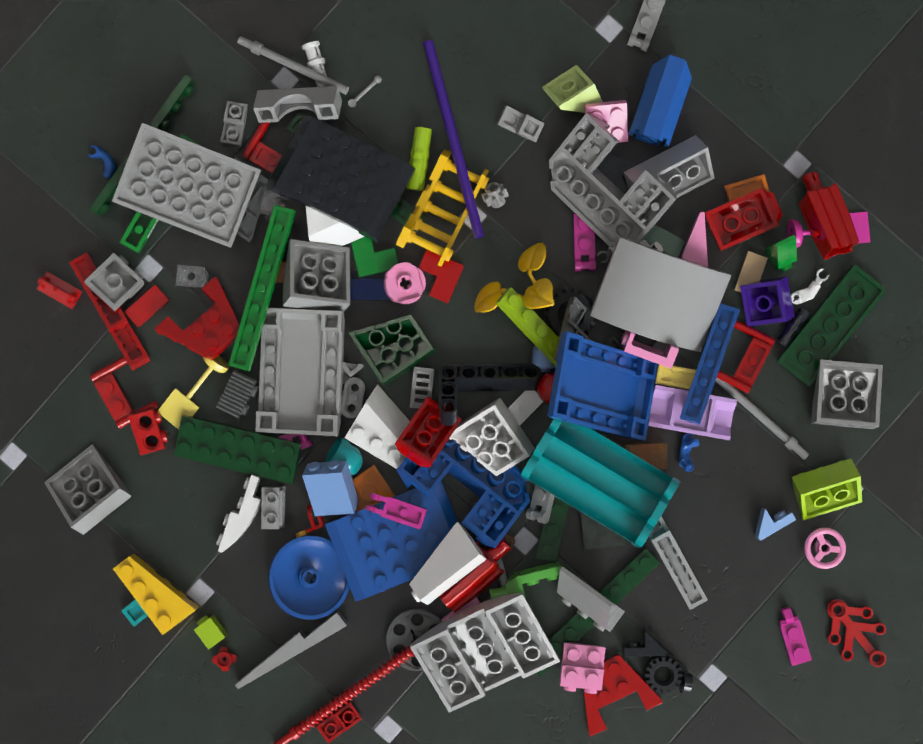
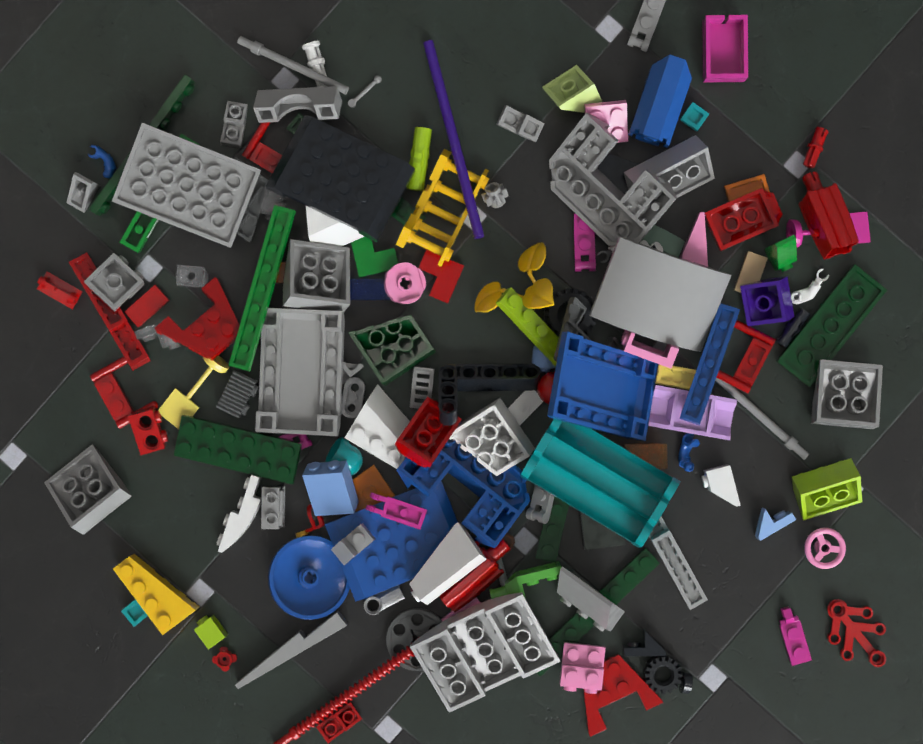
none -> light grey slope [66,172,100,213]
none -> clear slope [135,324,181,350]
none -> light grey slope [331,523,376,565]
none -> light grey piece [364,585,405,615]
none -> teal plate [680,102,709,132]
none -> white slope [701,464,741,507]
none -> dark pink piece [702,15,748,82]
none -> red axle [803,127,829,169]

